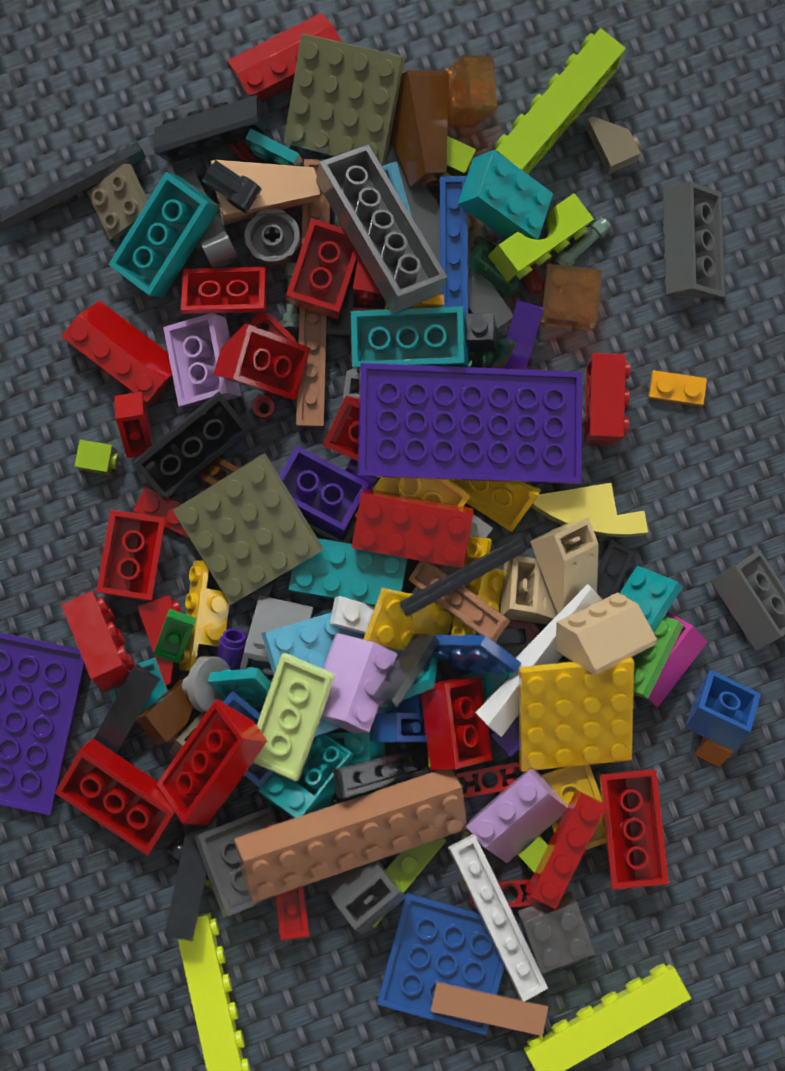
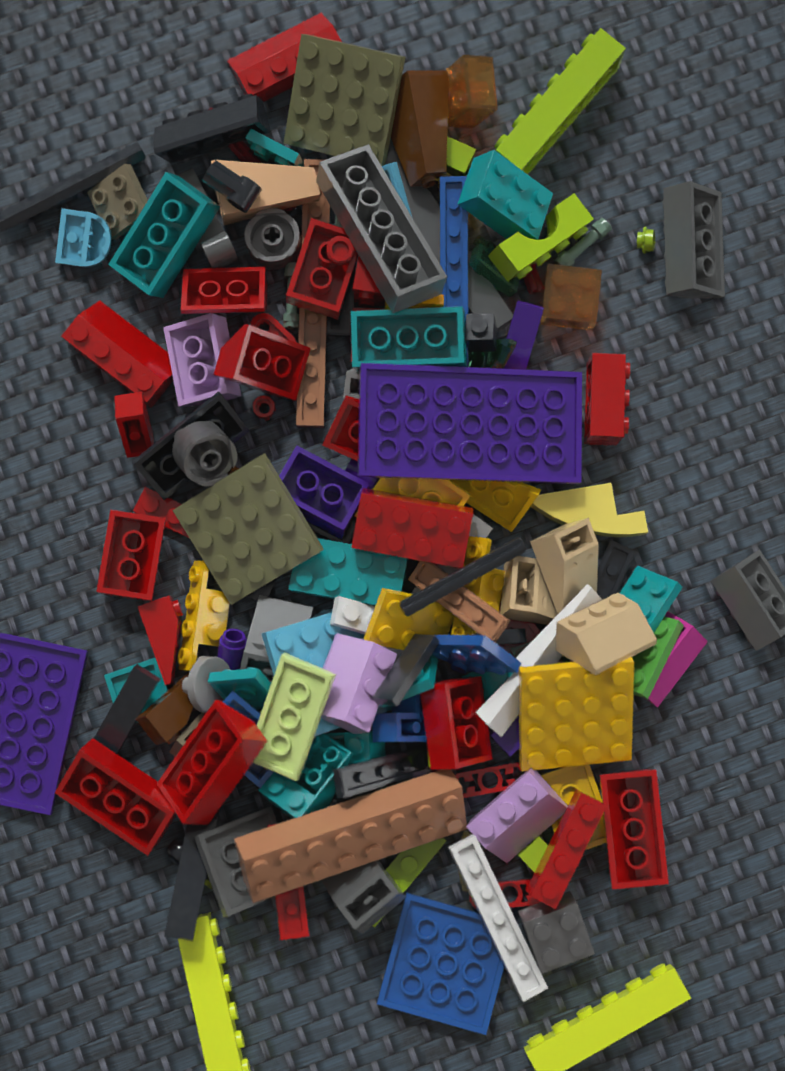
red brick [61,591,135,693] -> none
lime brick [74,440,119,476] -> none
green slope [153,609,196,664] -> none
nougat tile [431,981,548,1036] -> none
dark tan slope [585,117,641,175] -> none
light orange plate [648,370,707,407] -> none
blue brick [685,670,761,752] -> none
orange slope [696,737,733,766] -> none
none -> medium azure slope [55,208,112,267]
none -> flat silver brick [172,421,237,486]
none -> red tile [326,236,354,265]
none -> lime plate [637,227,655,253]

